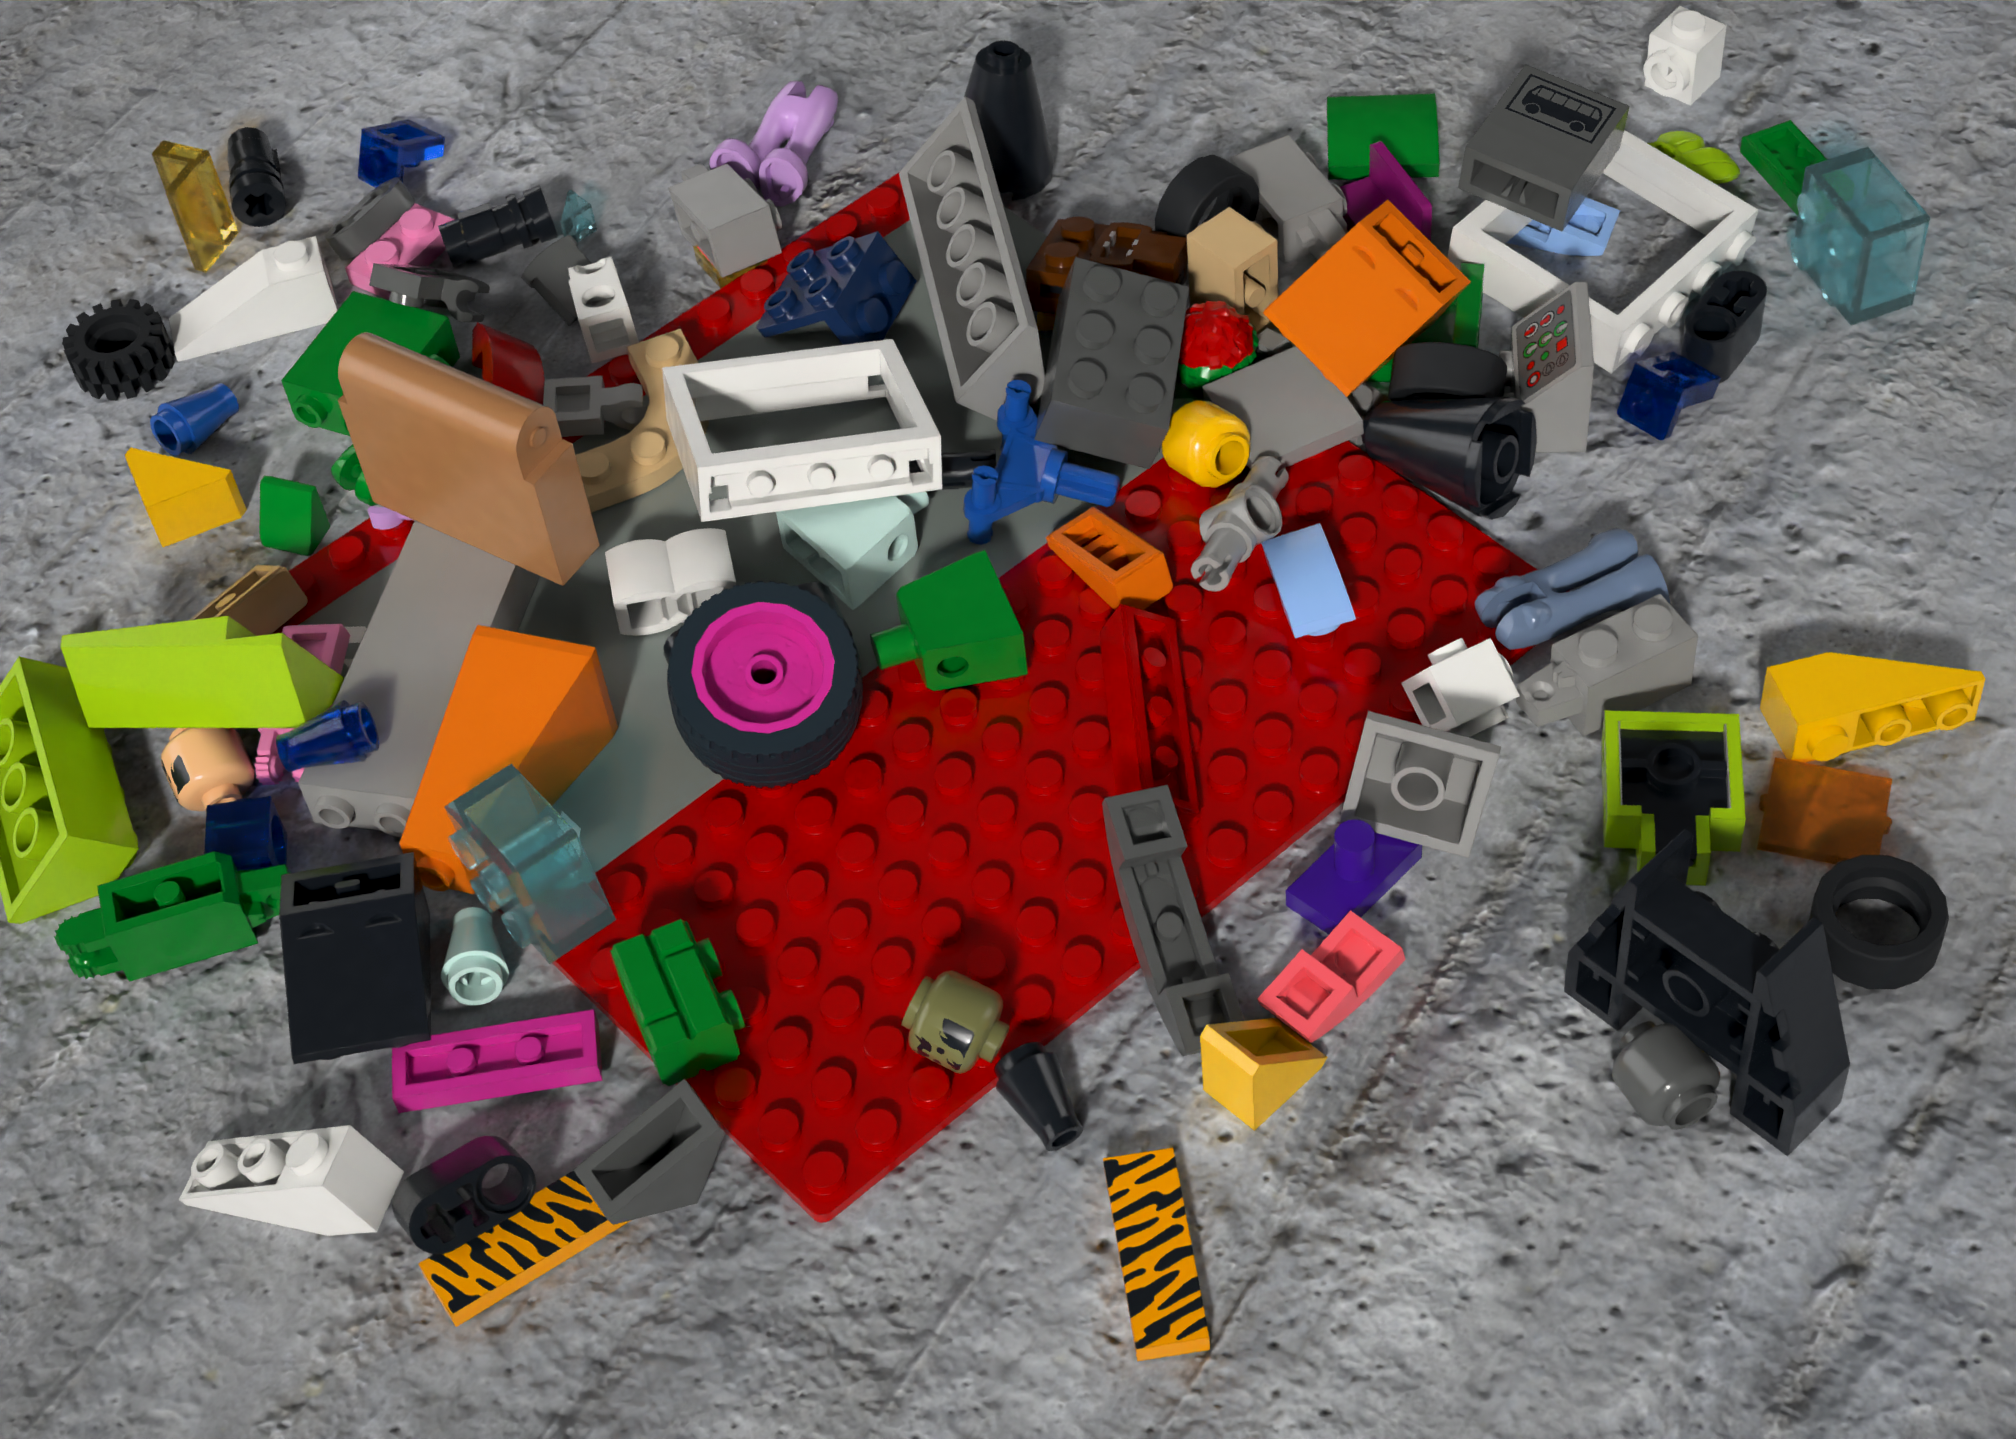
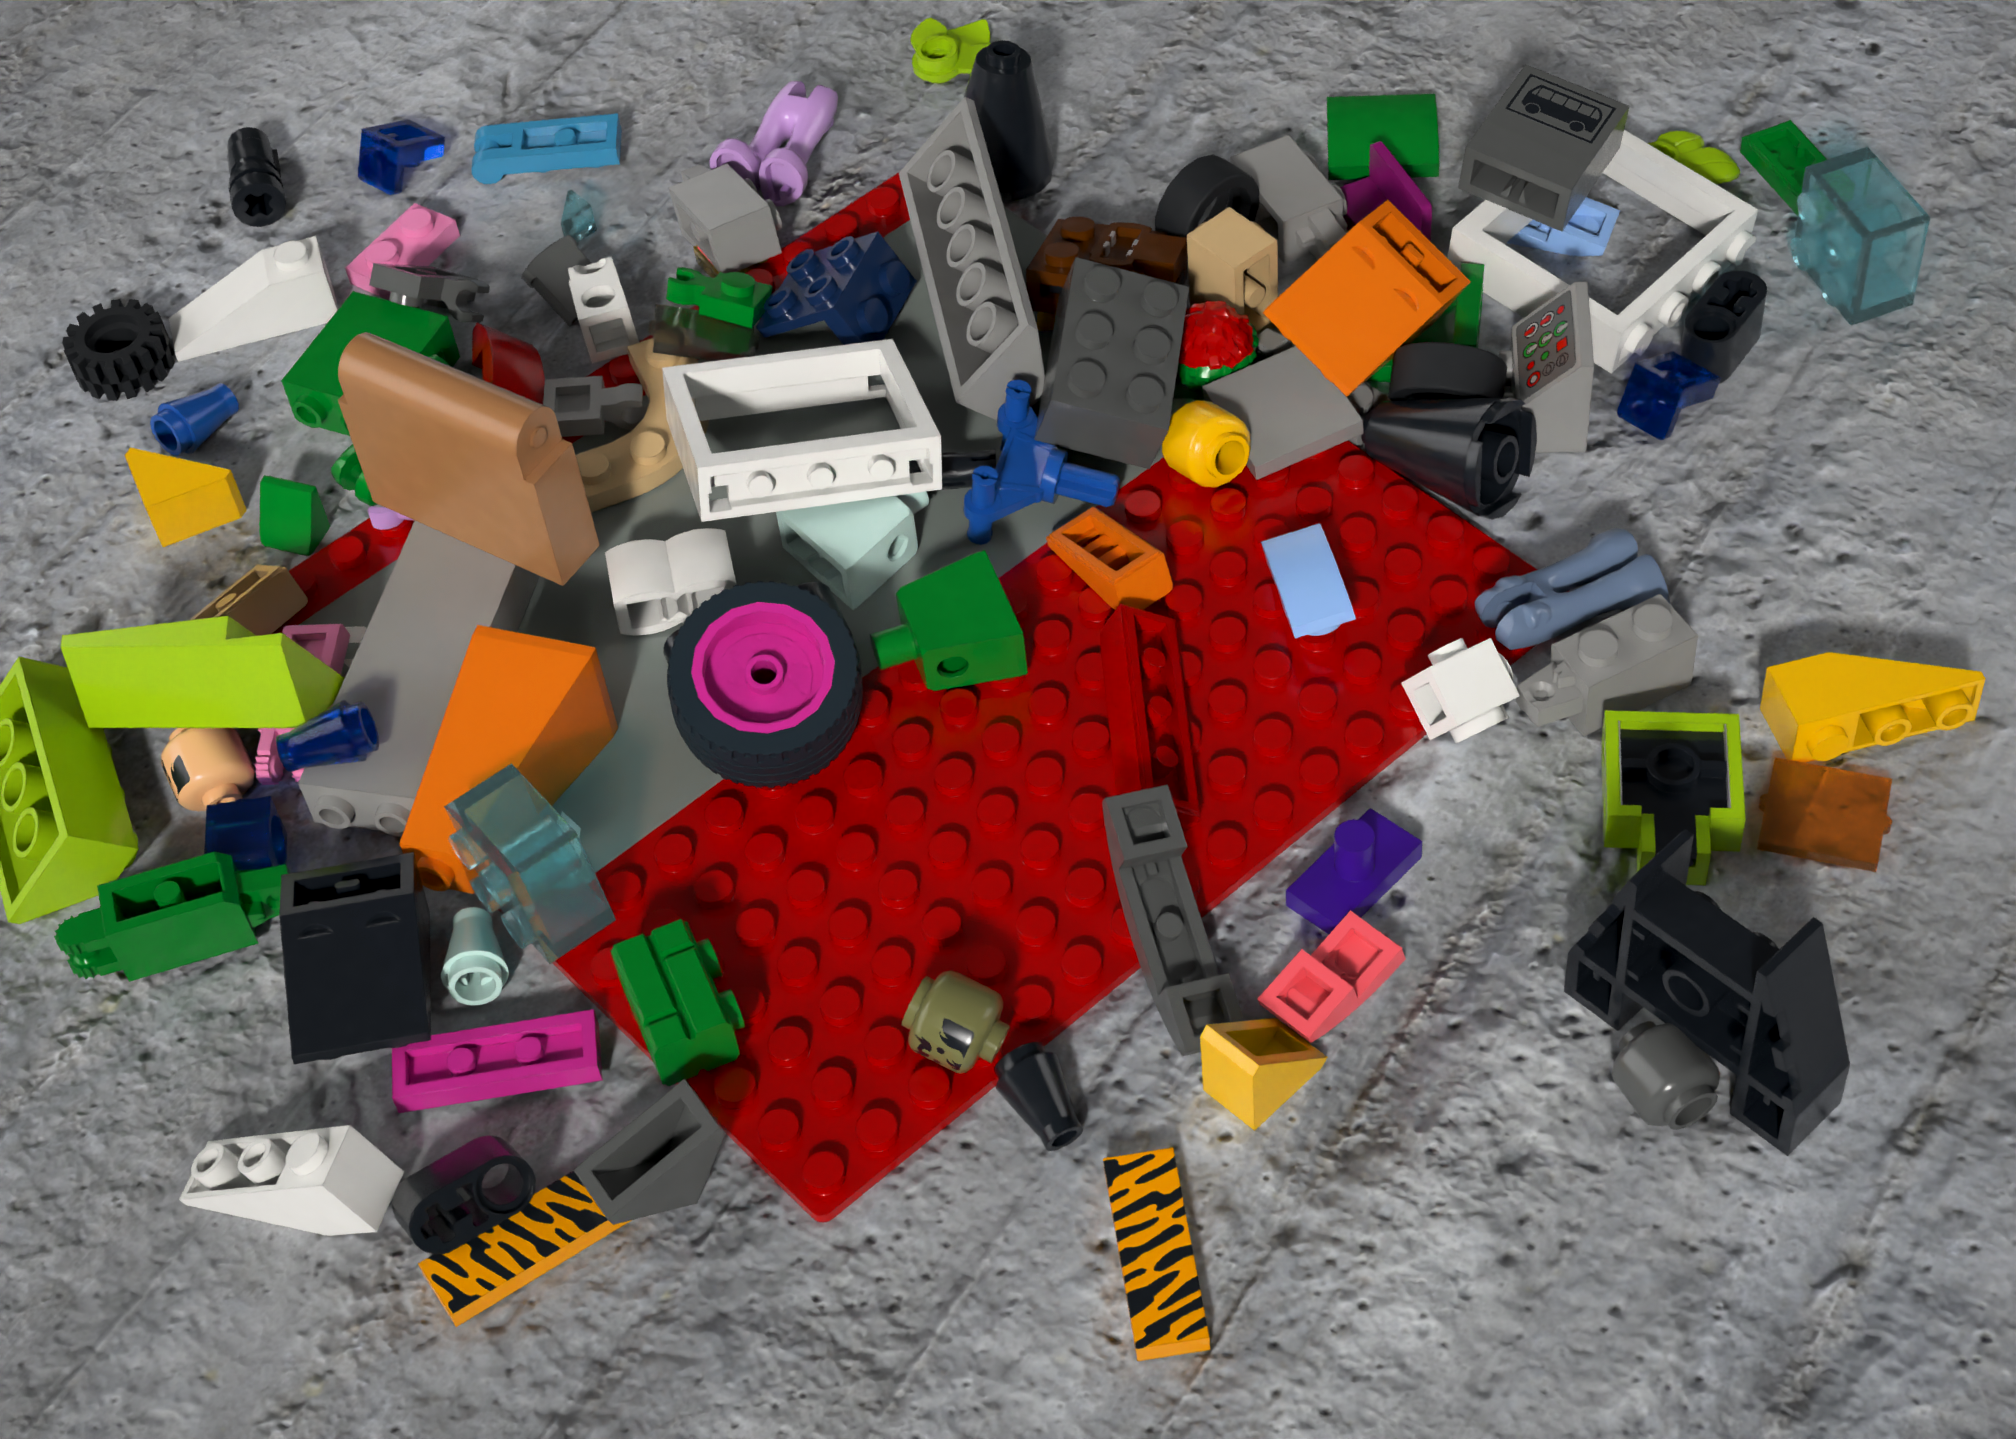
clear yellow panel [152,140,239,272] -> none
dark grey beam [325,178,415,261] -> none
black axle [438,185,558,267] -> none
light grey pin [1191,456,1289,592] -> none
light grey slope [1339,711,1501,858] -> none
white brick [1643,6,1727,106] -> none
black tyre [1808,855,1949,989] -> none
none -> dark azure plate [471,113,622,184]
none -> clear smoke piece [648,304,760,361]
none -> green plate [666,267,773,328]
none -> lime plate [910,18,991,84]

